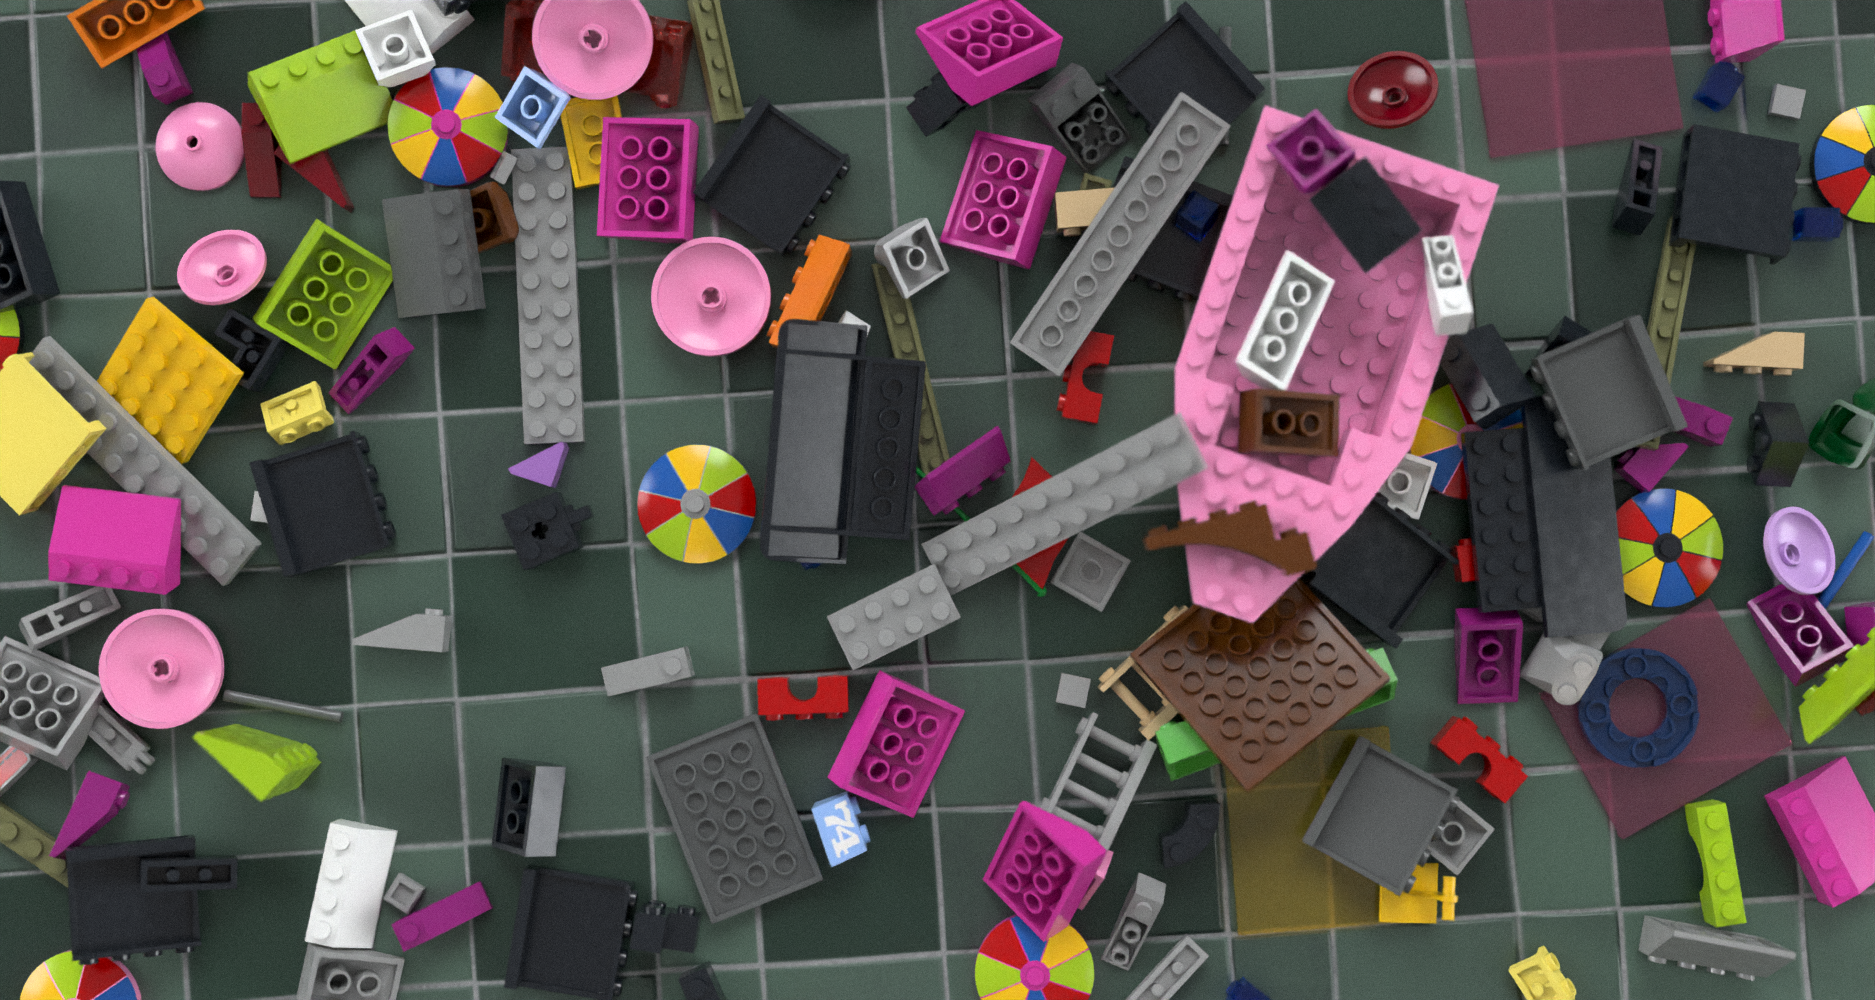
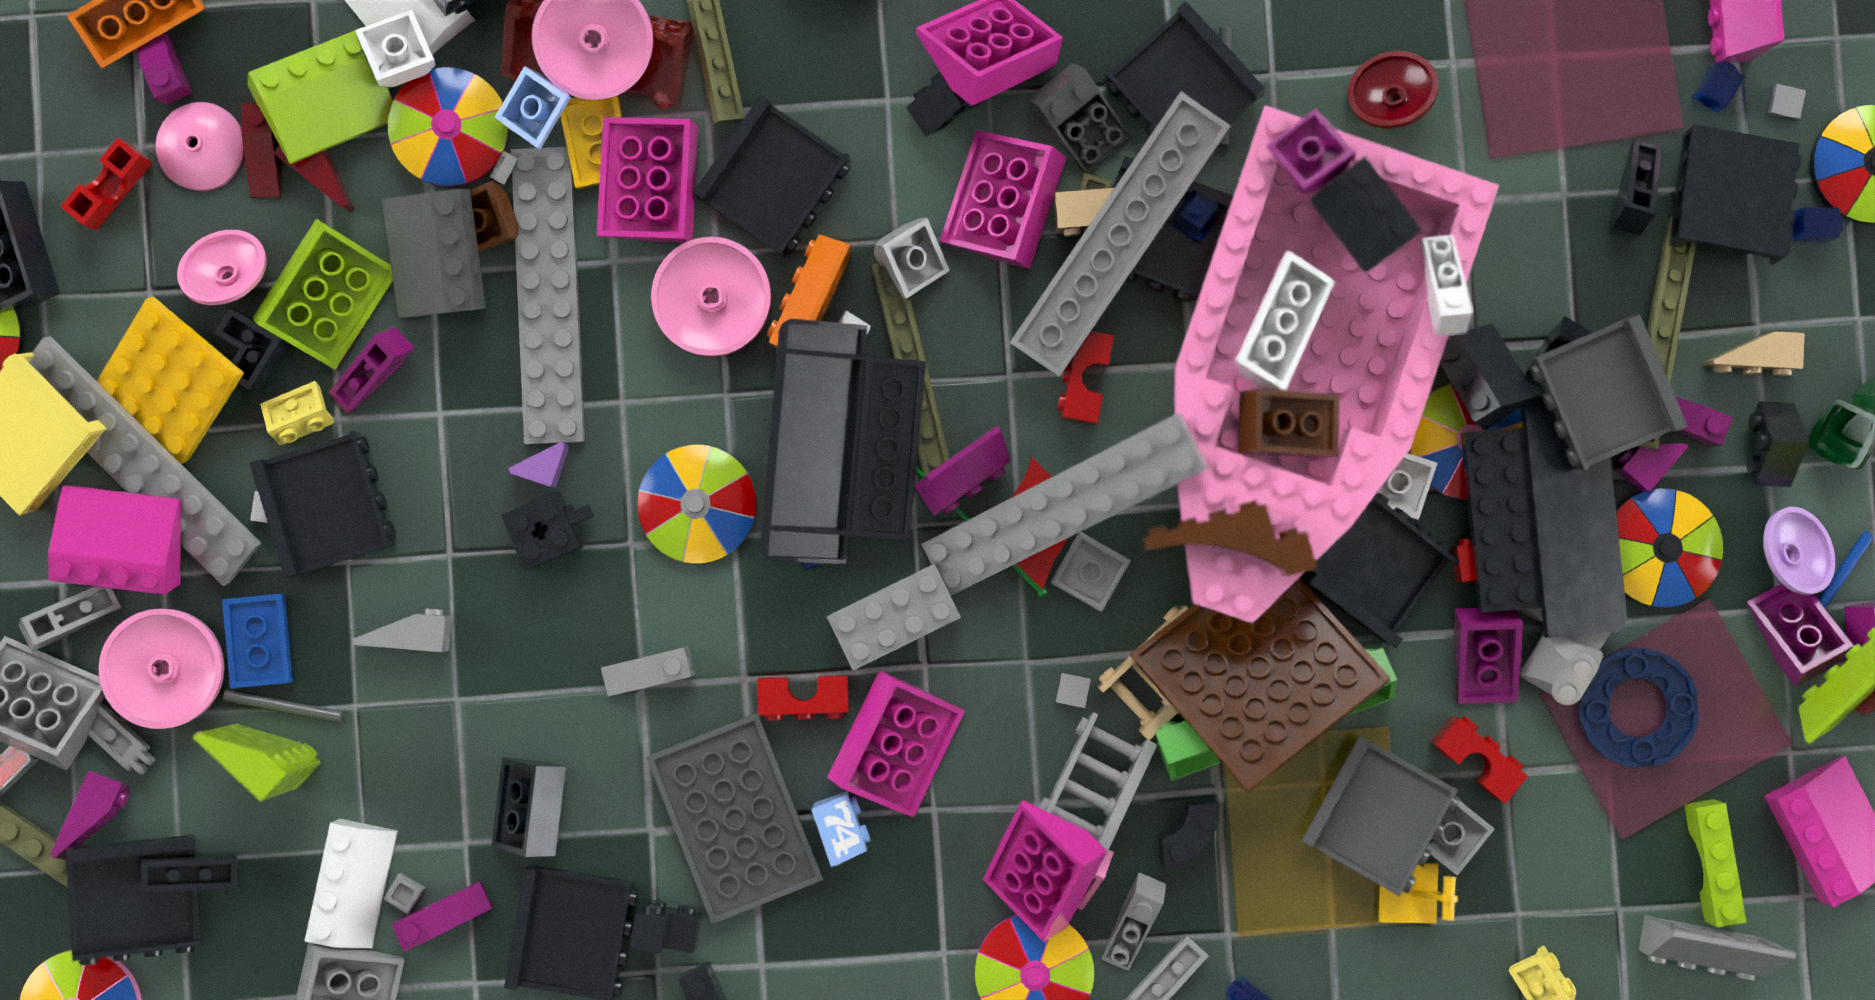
none -> red arch [60,137,153,231]
none -> blue plate [222,593,293,689]

